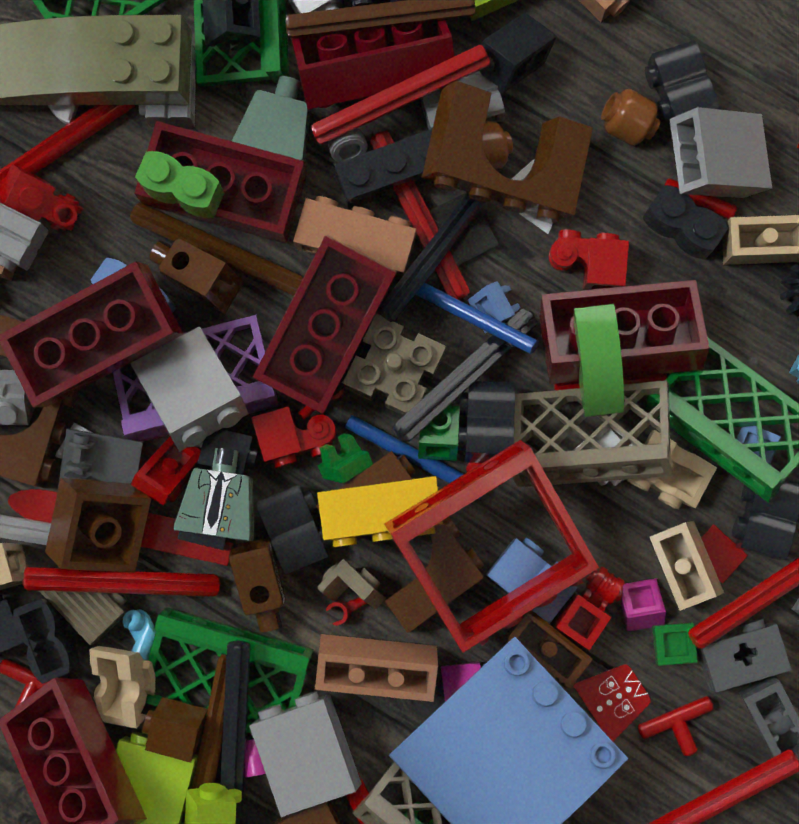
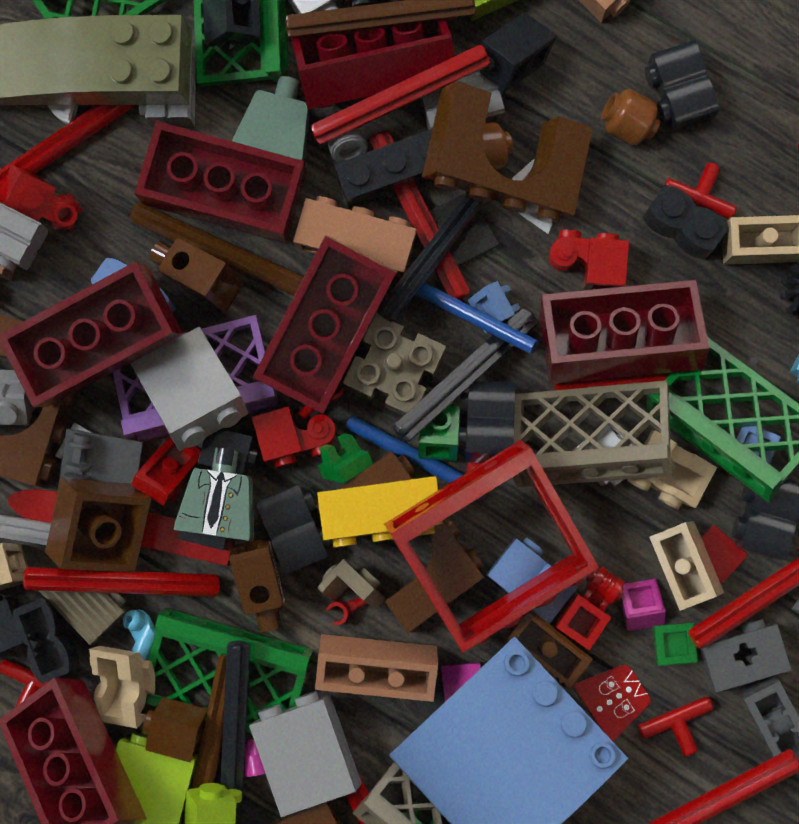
bright green brick [135,151,224,218] -> none
bright green brick [574,304,624,417] -> none
light grey brick [670,107,772,198] -> none

